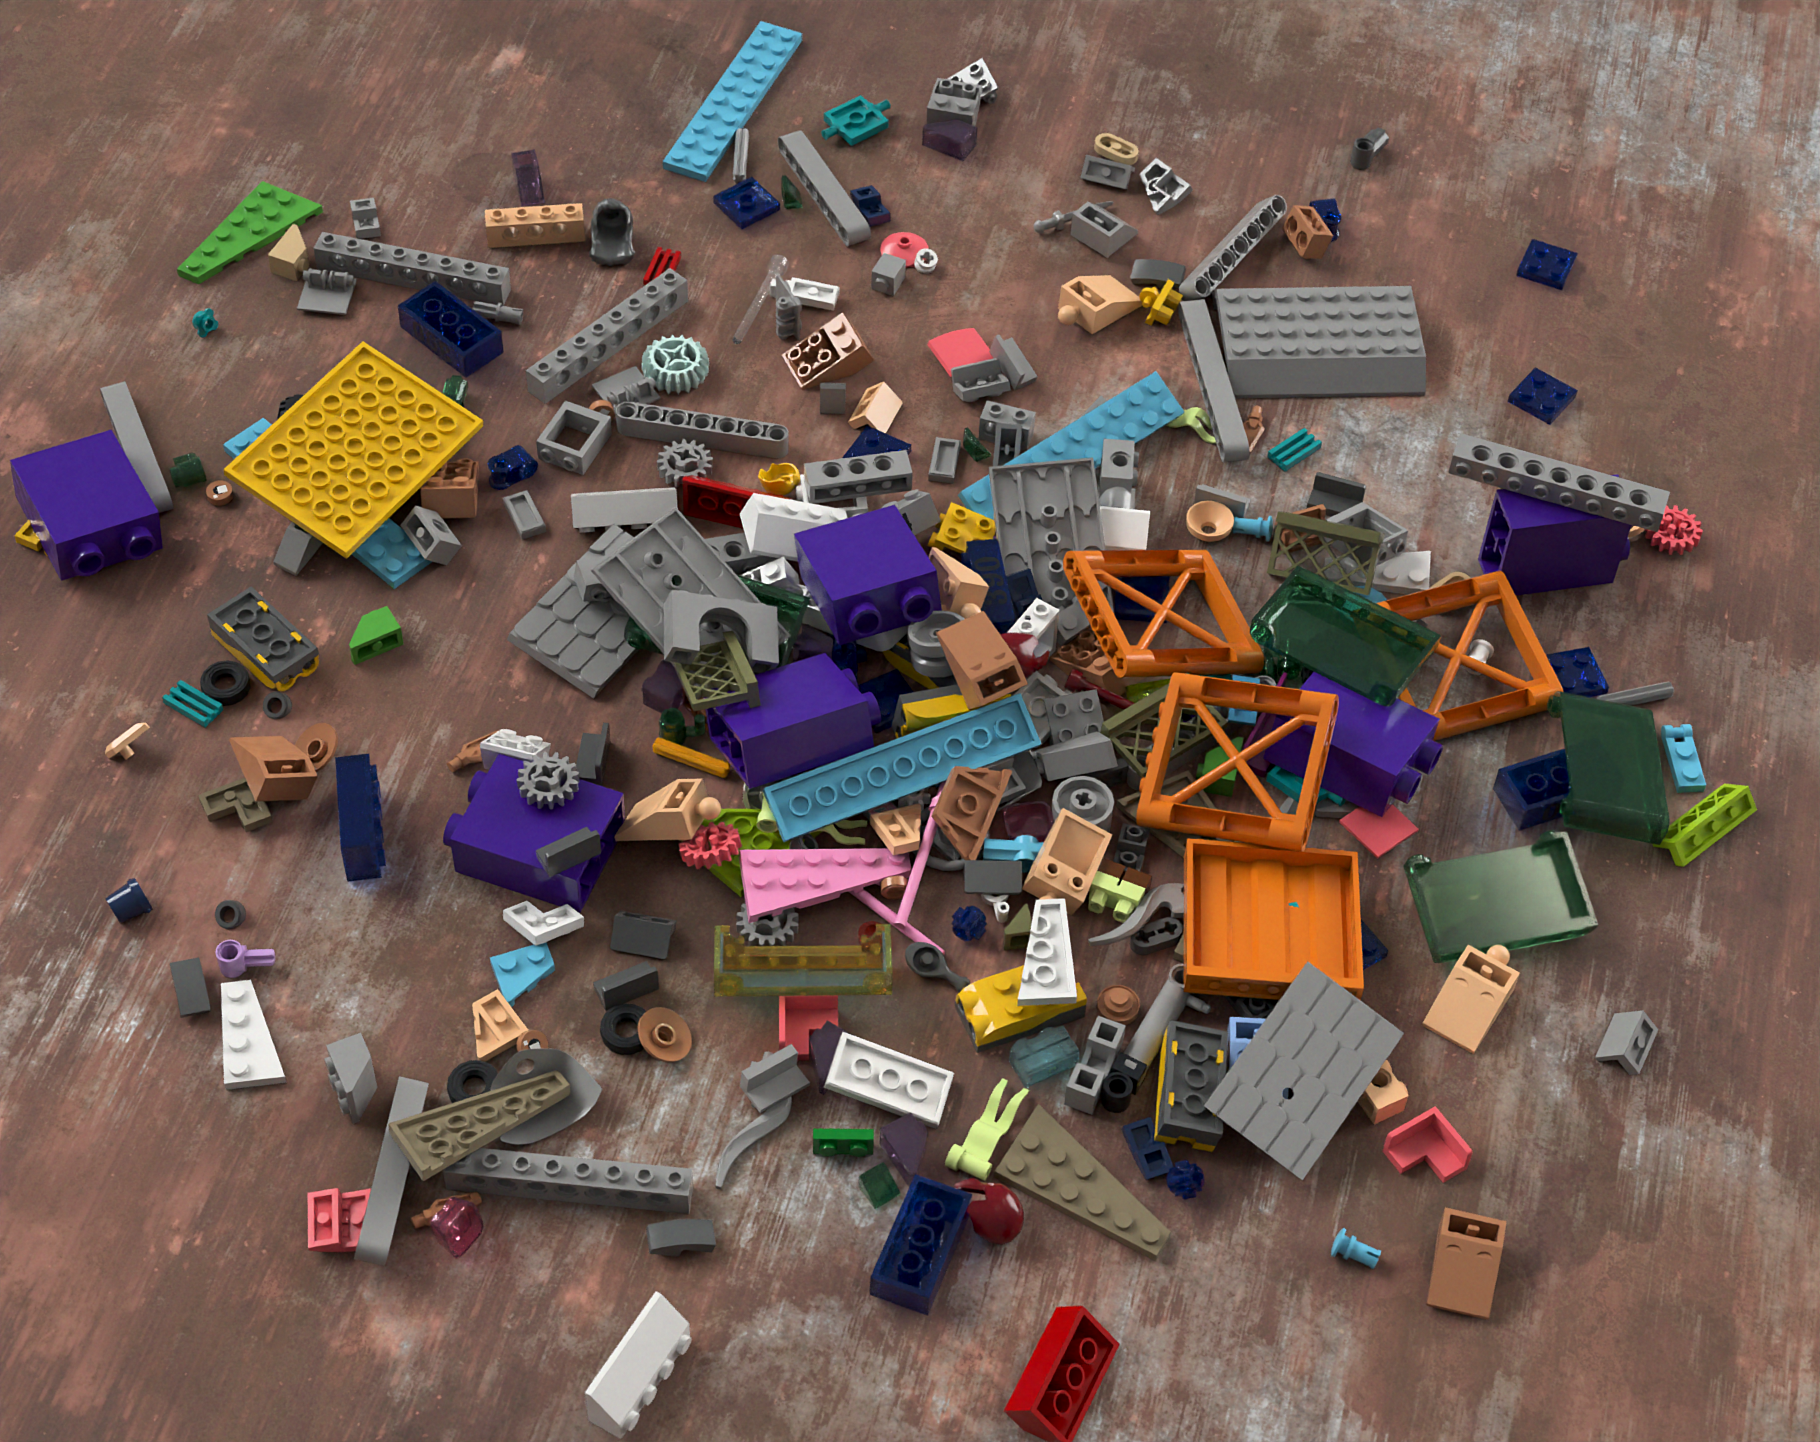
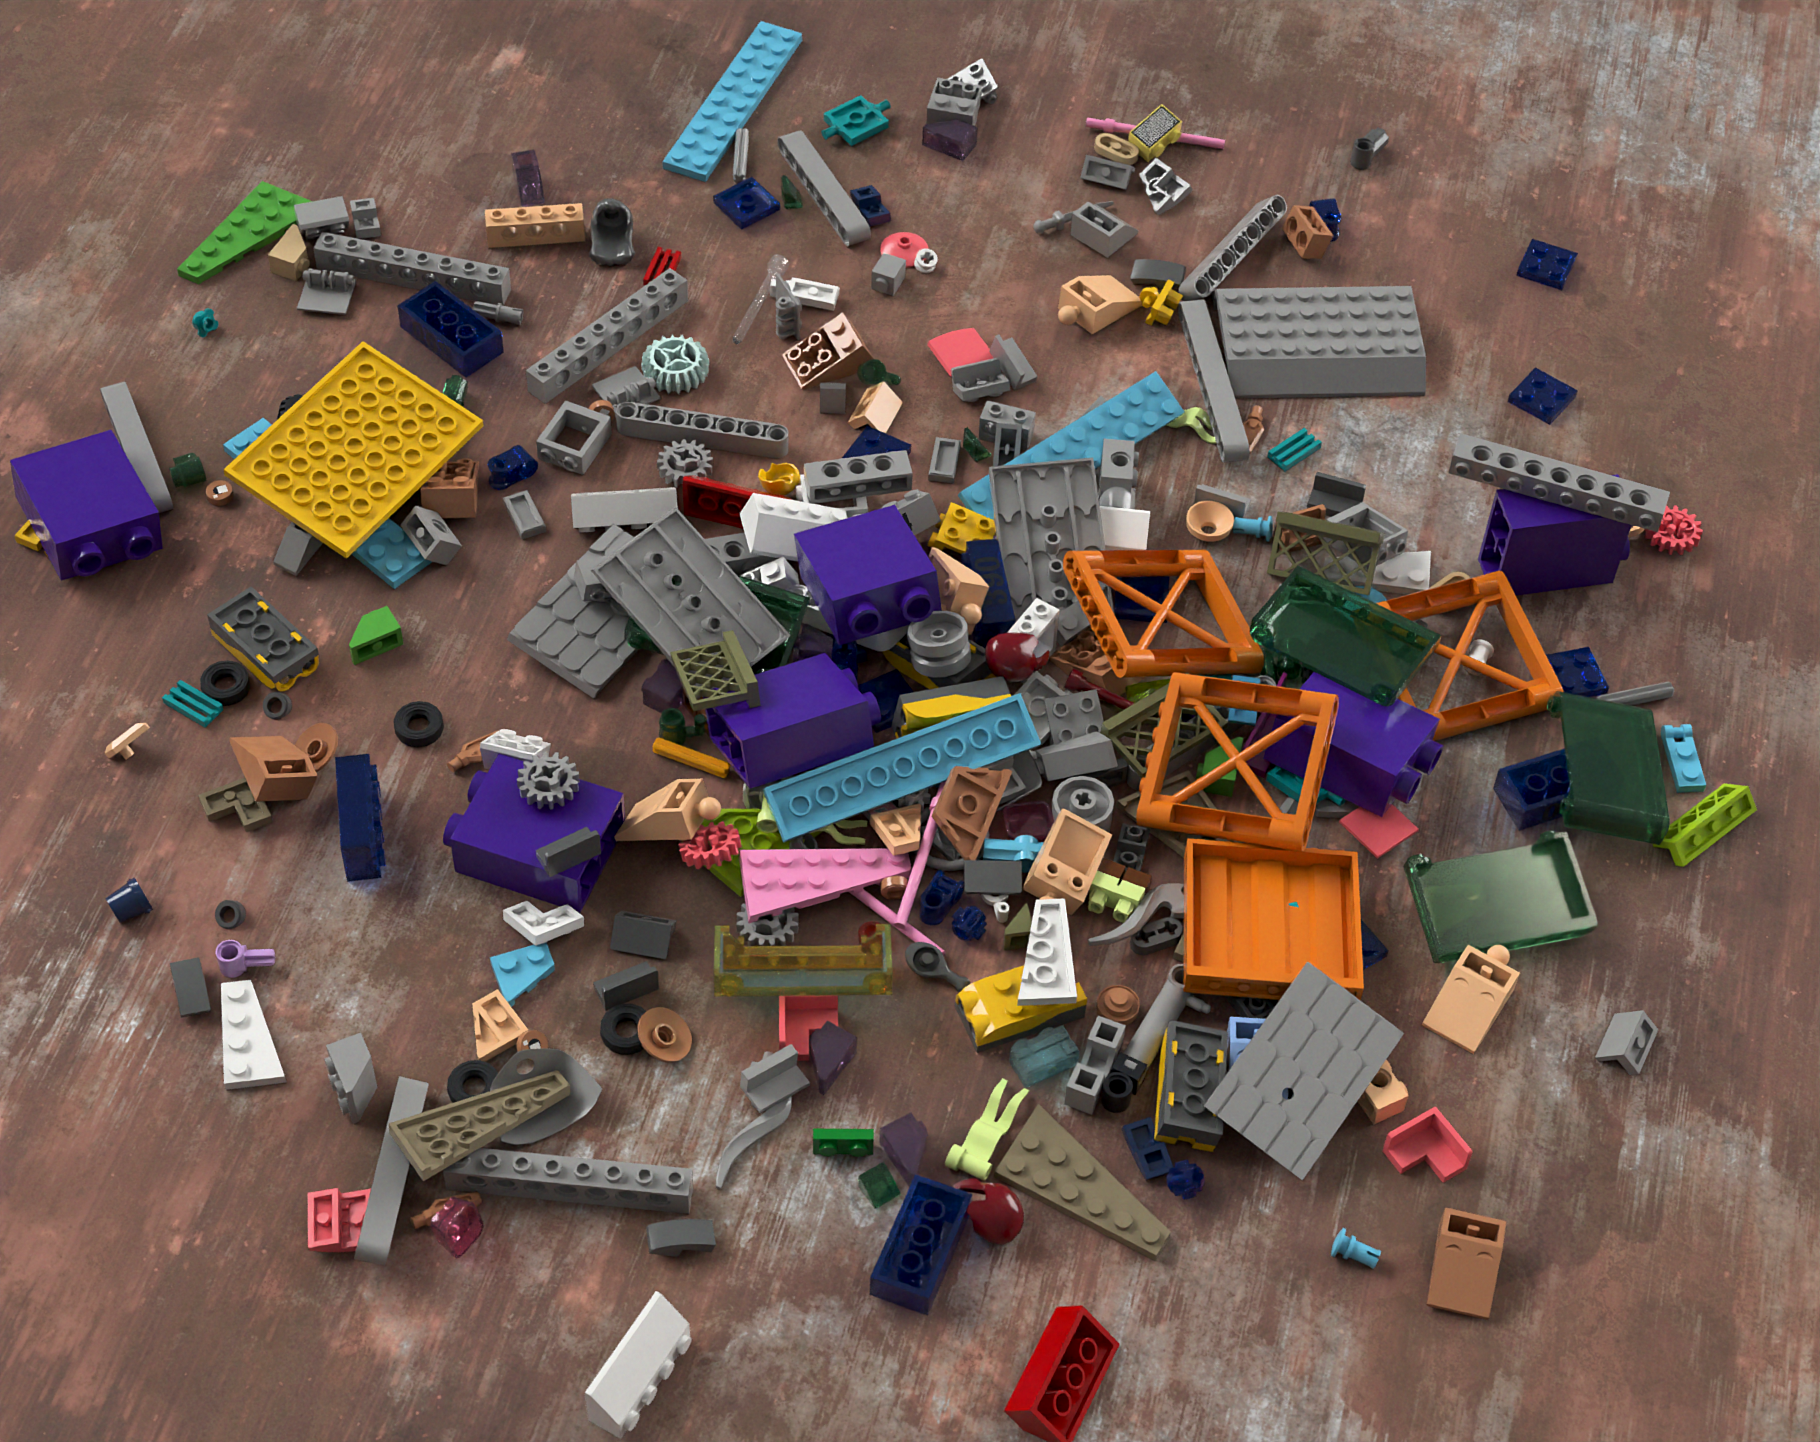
dark grey panel [576,722,611,786] -> none
light grey arch [664,590,779,675] -> none
white tile [824,1032,954,1129] -> none
nougat slope [936,611,1028,709] -> none
dark blue slope [1003,568,1043,620] -> none
none -> light grey slope [294,196,349,240]
none -> black tyre [394,701,444,748]
none -> clear green piece [857,359,901,386]
none -> clear blue piece [919,870,964,926]
none -> bright pink bar [1086,118,1225,149]
none -> brick [1128,104,1182,162]

